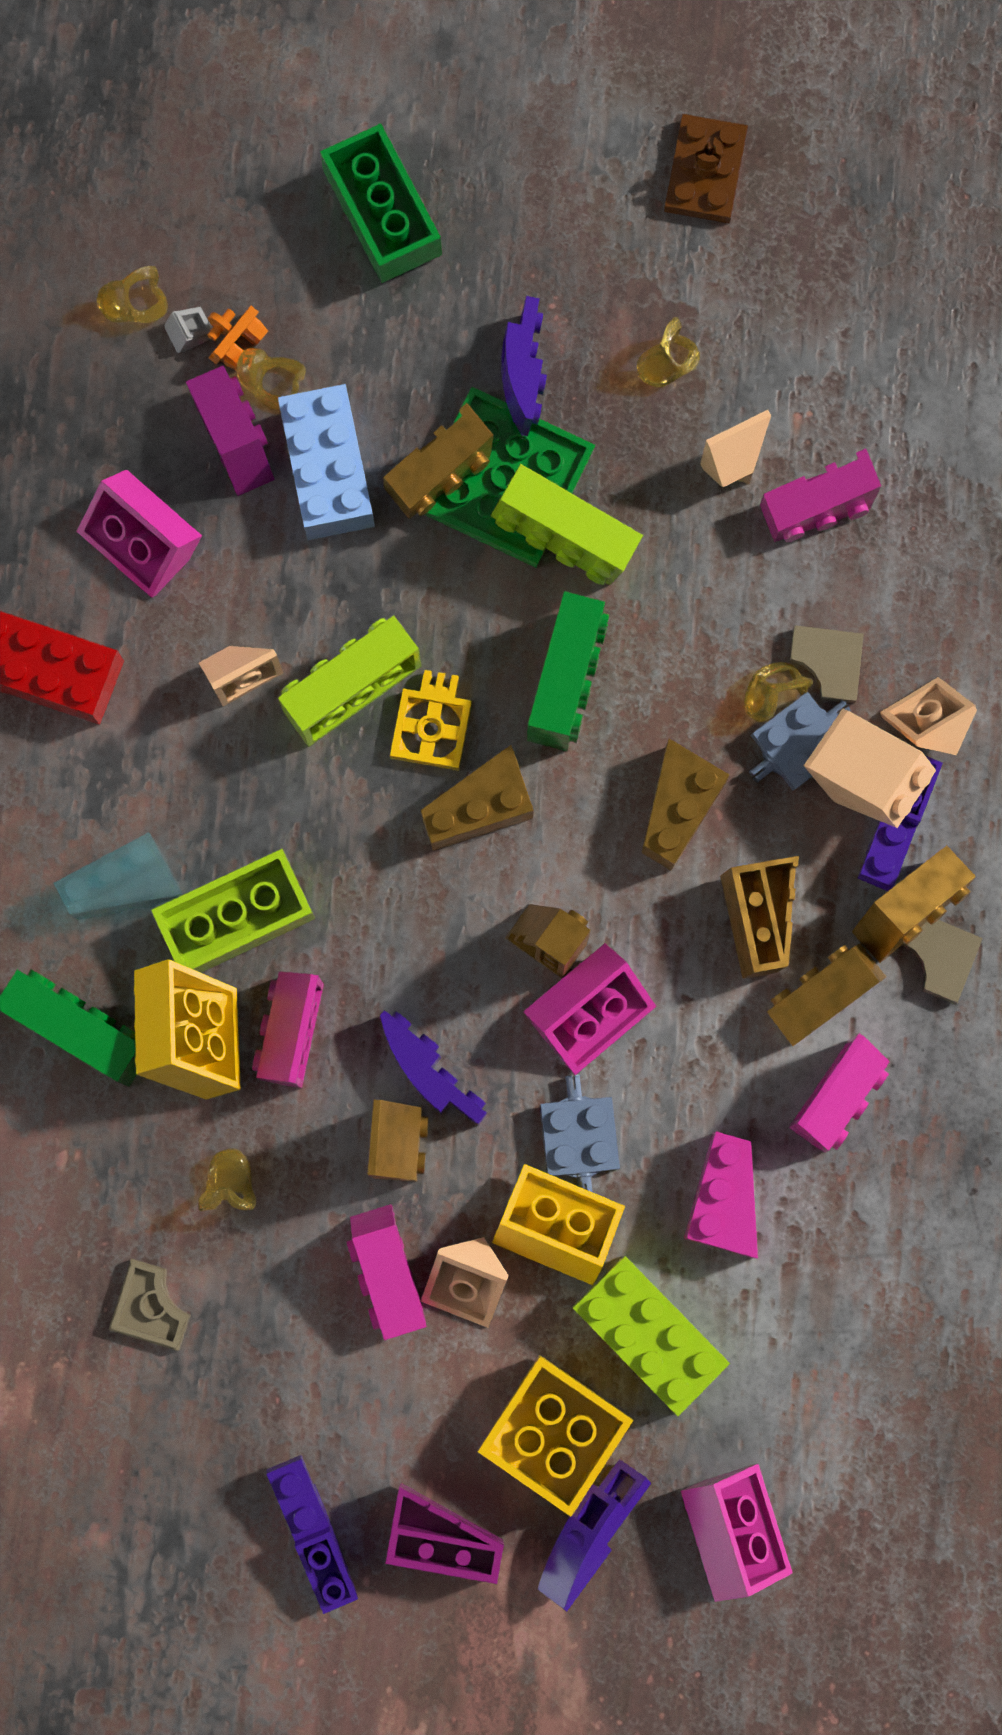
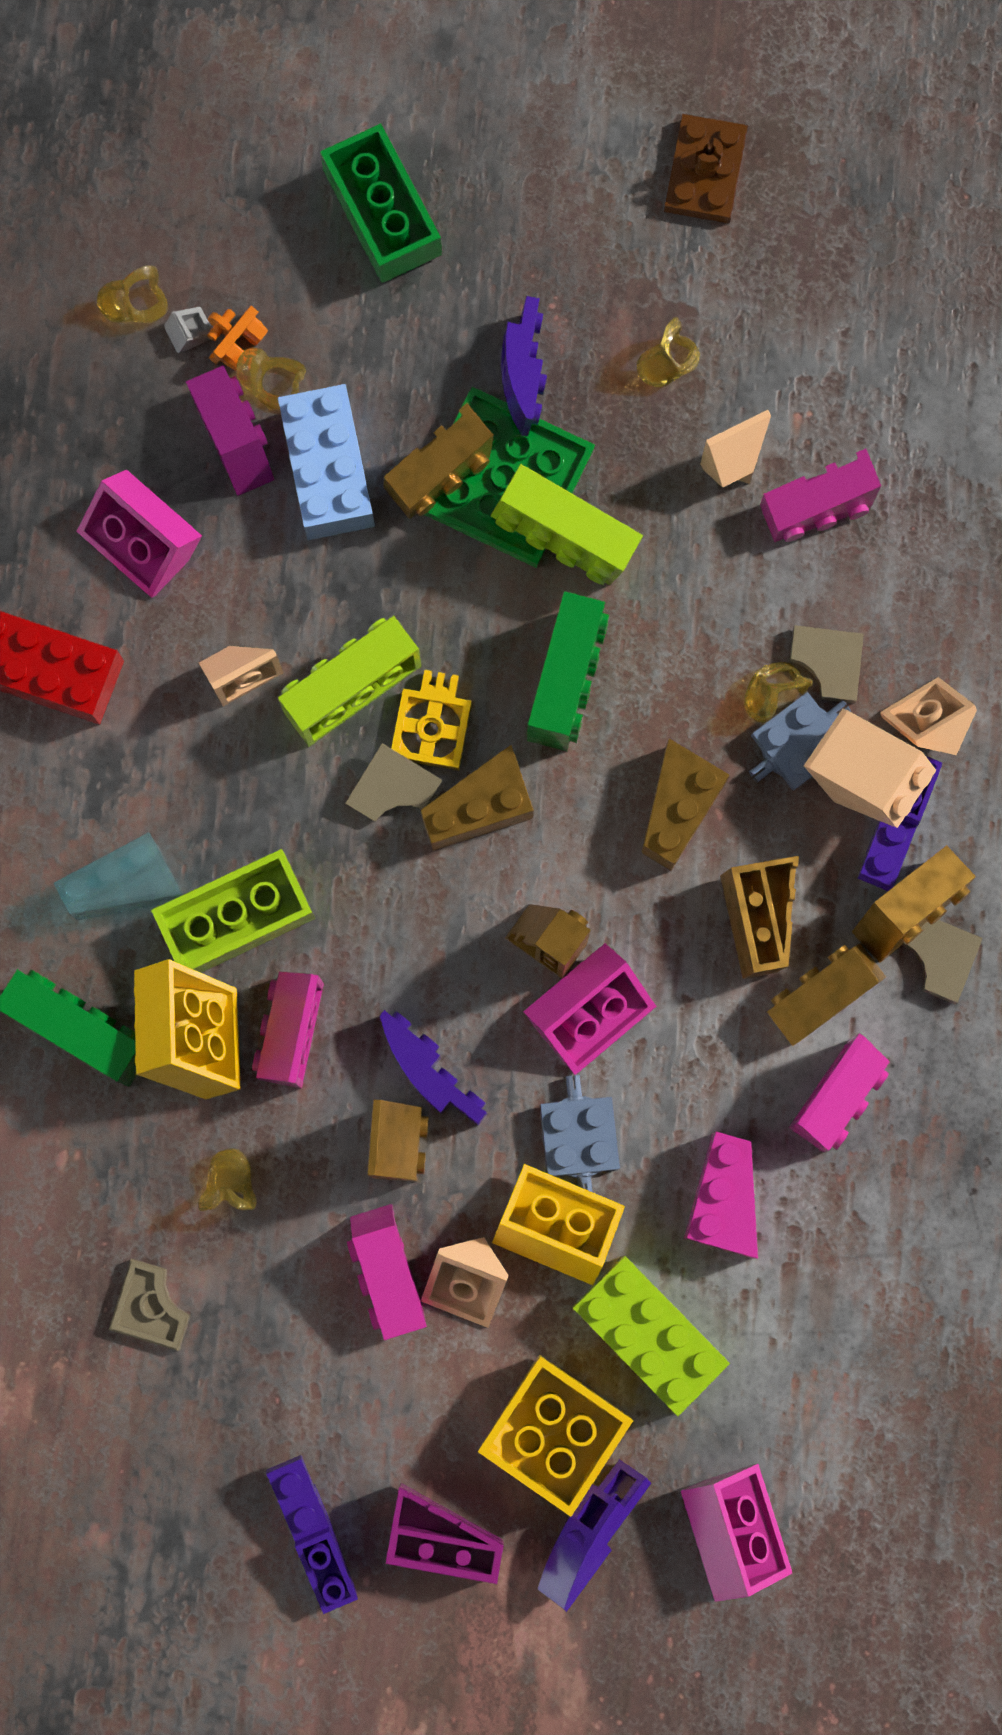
none -> dark tan tile [345,743,442,822]

